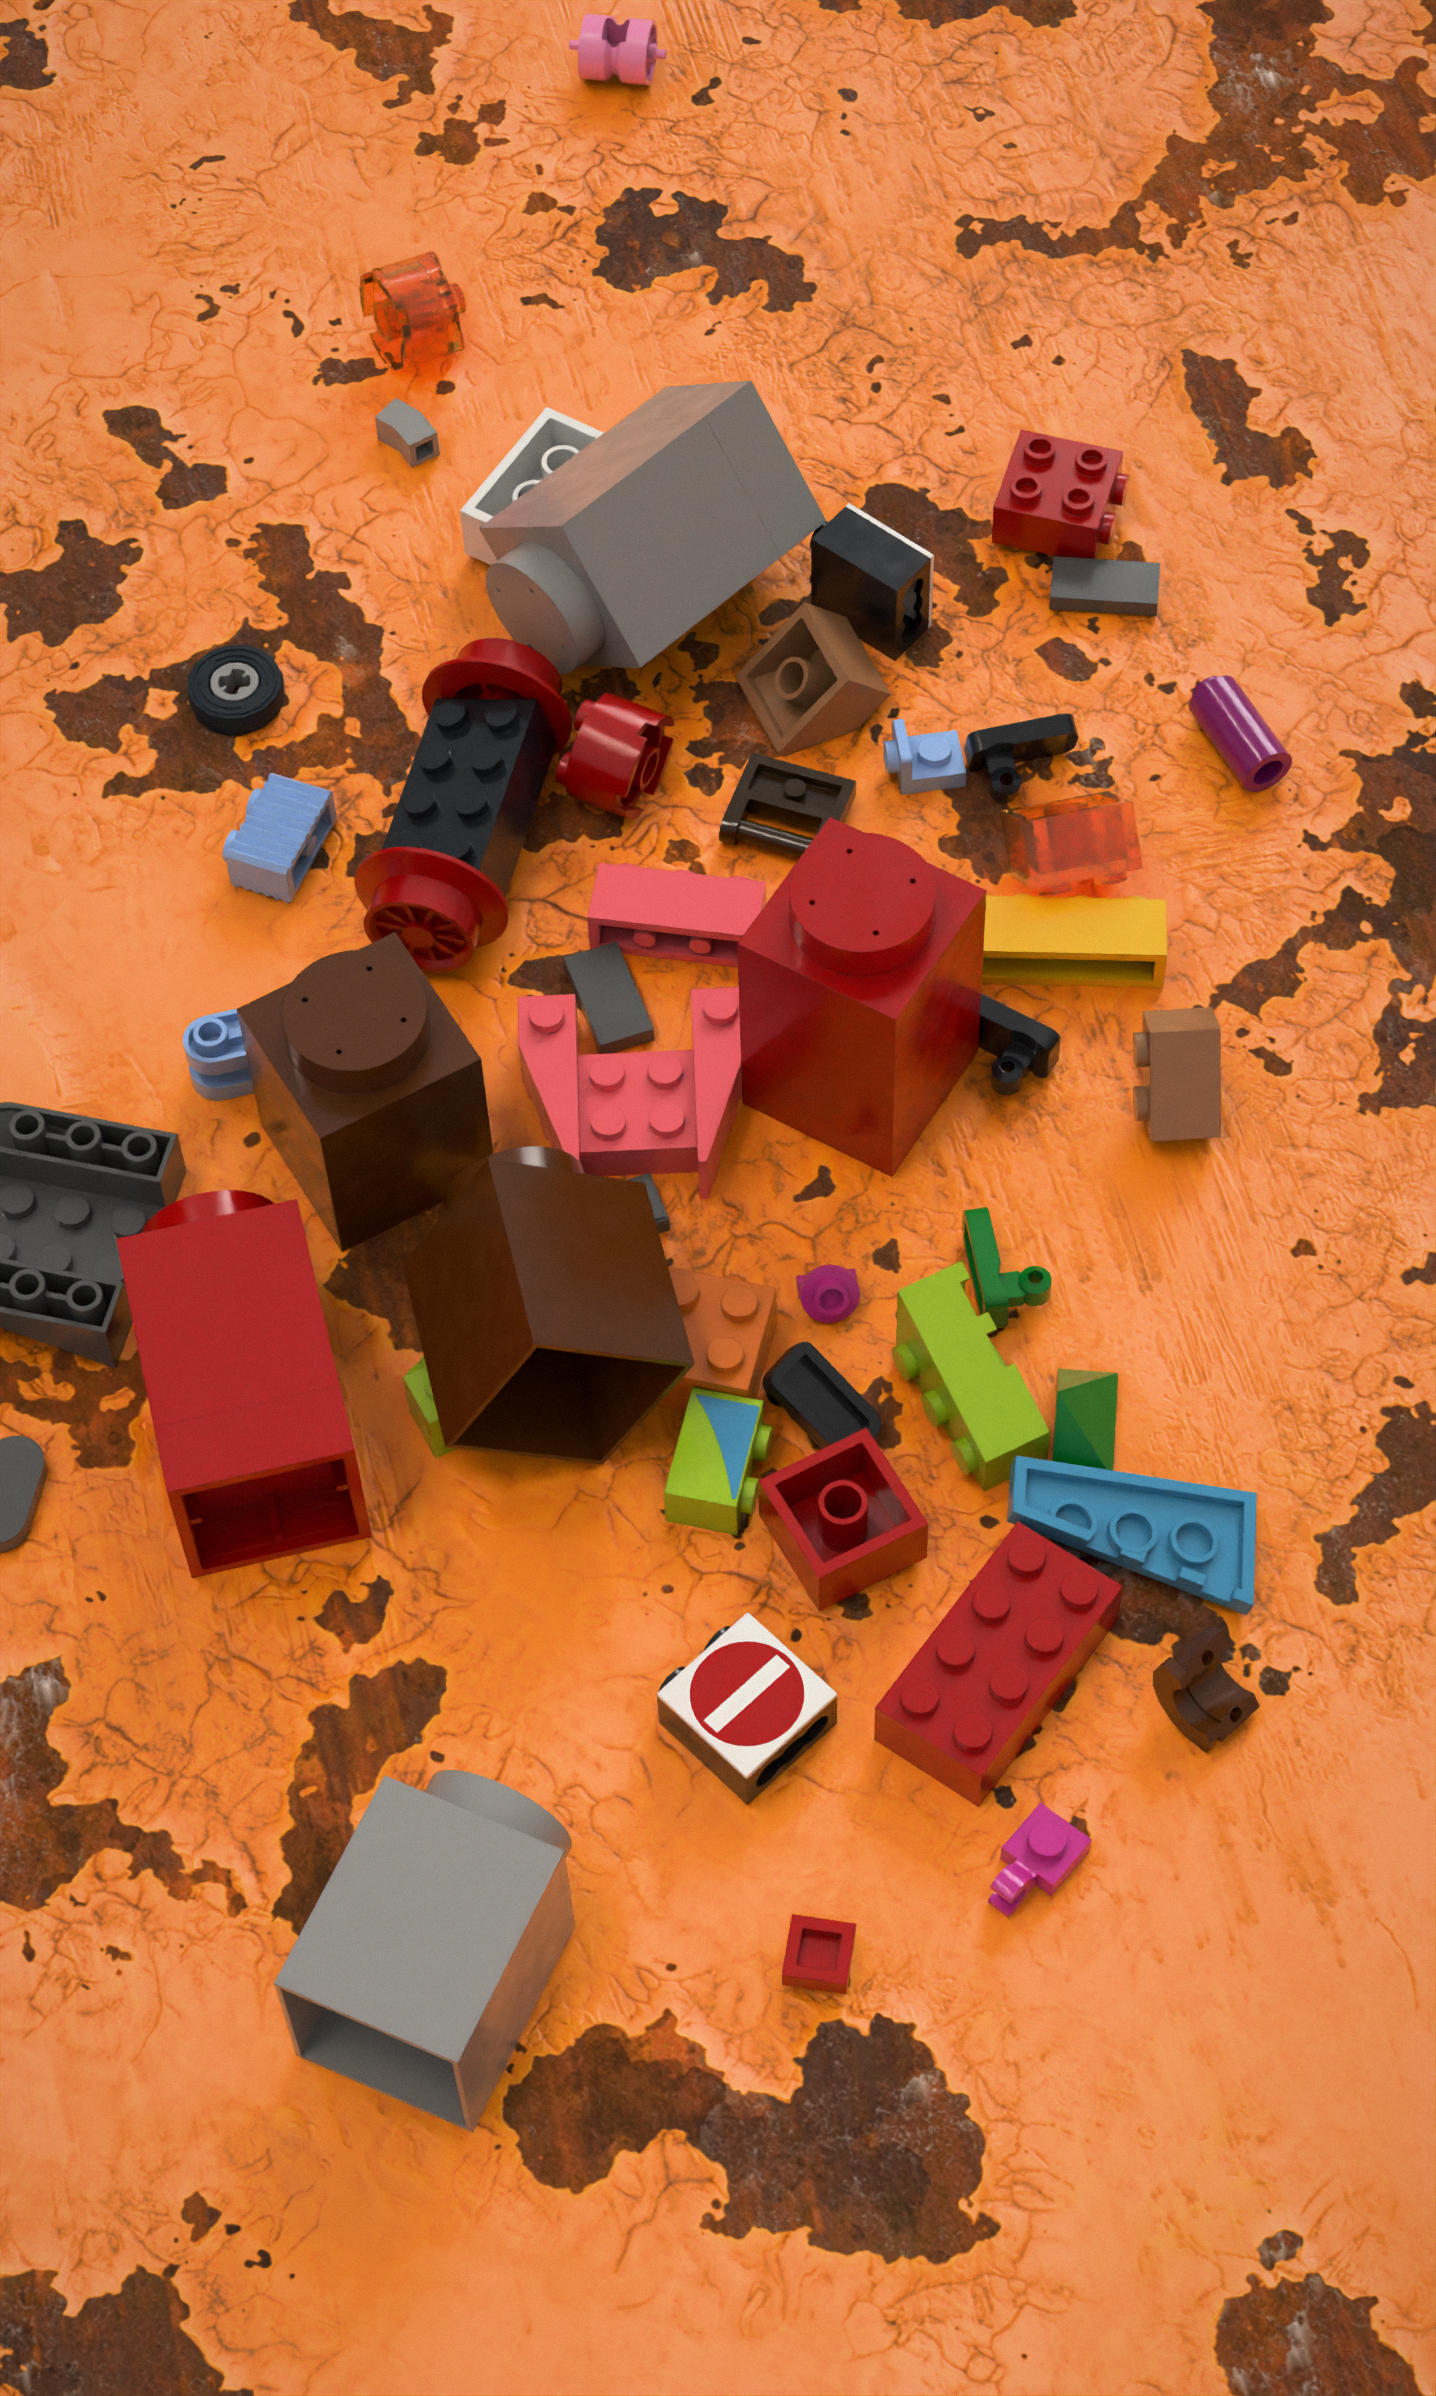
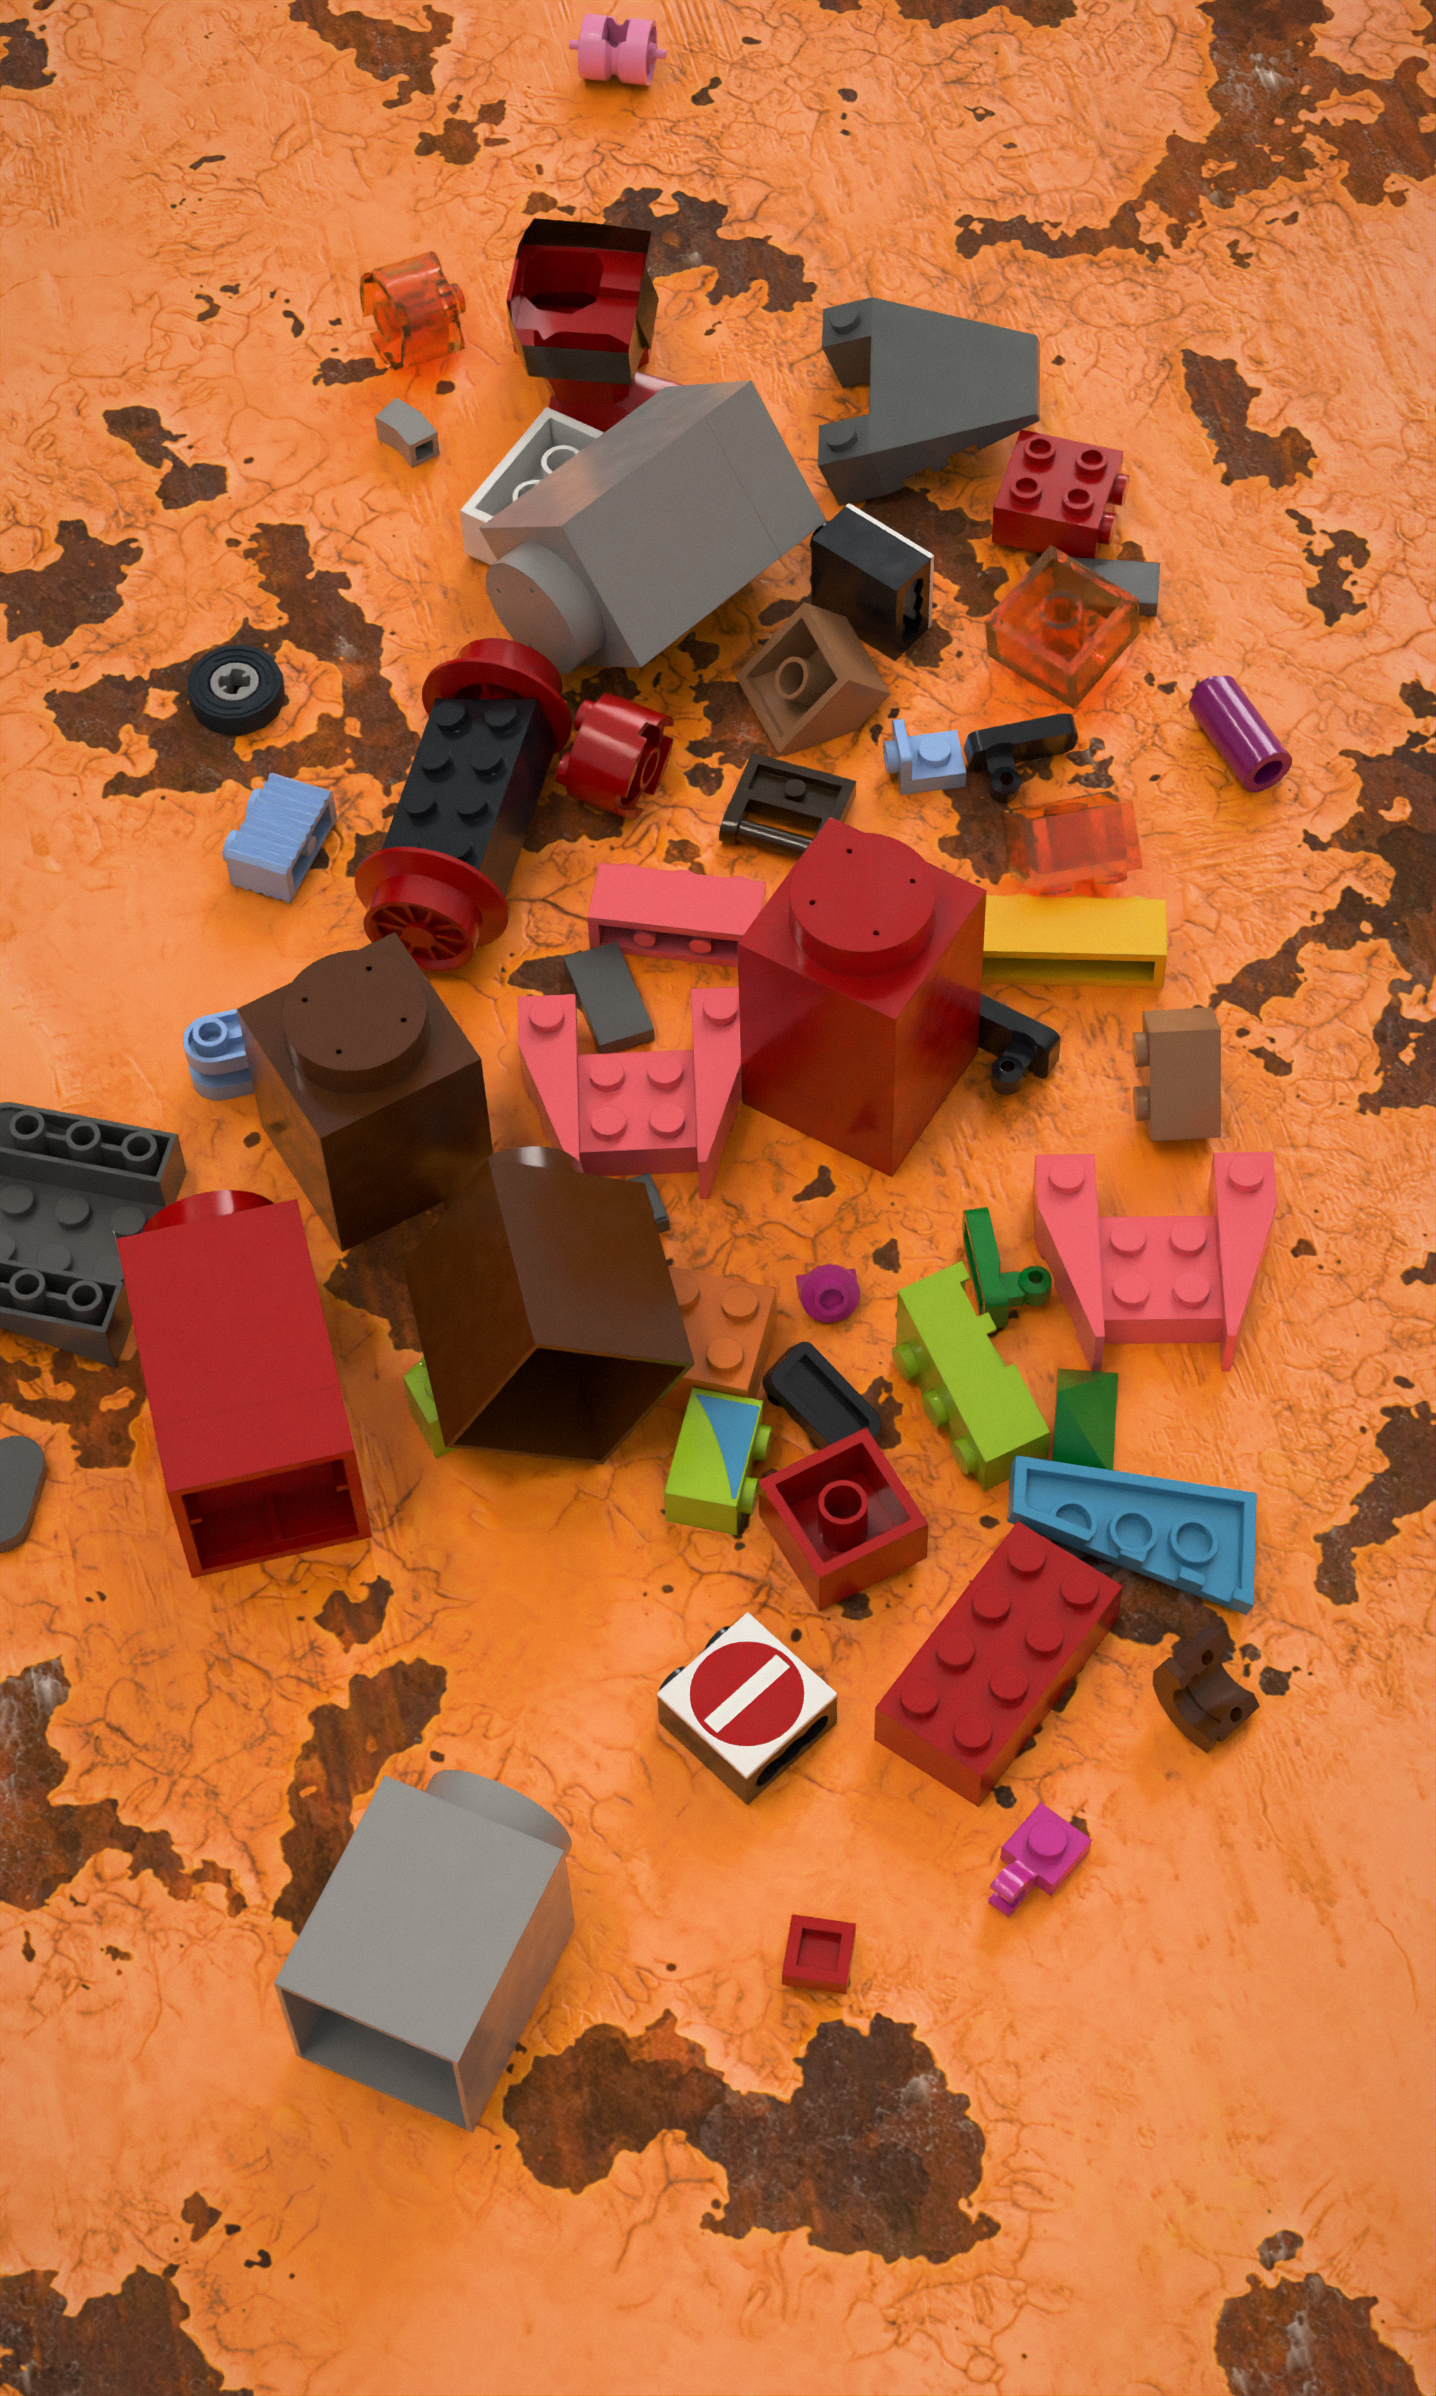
none -> red piece [506,218,684,433]
none -> dark grey wedge [818,297,1040,506]
none -> clear orange brick [984,545,1140,709]
none -> coral wedge [1032,1152,1277,1371]

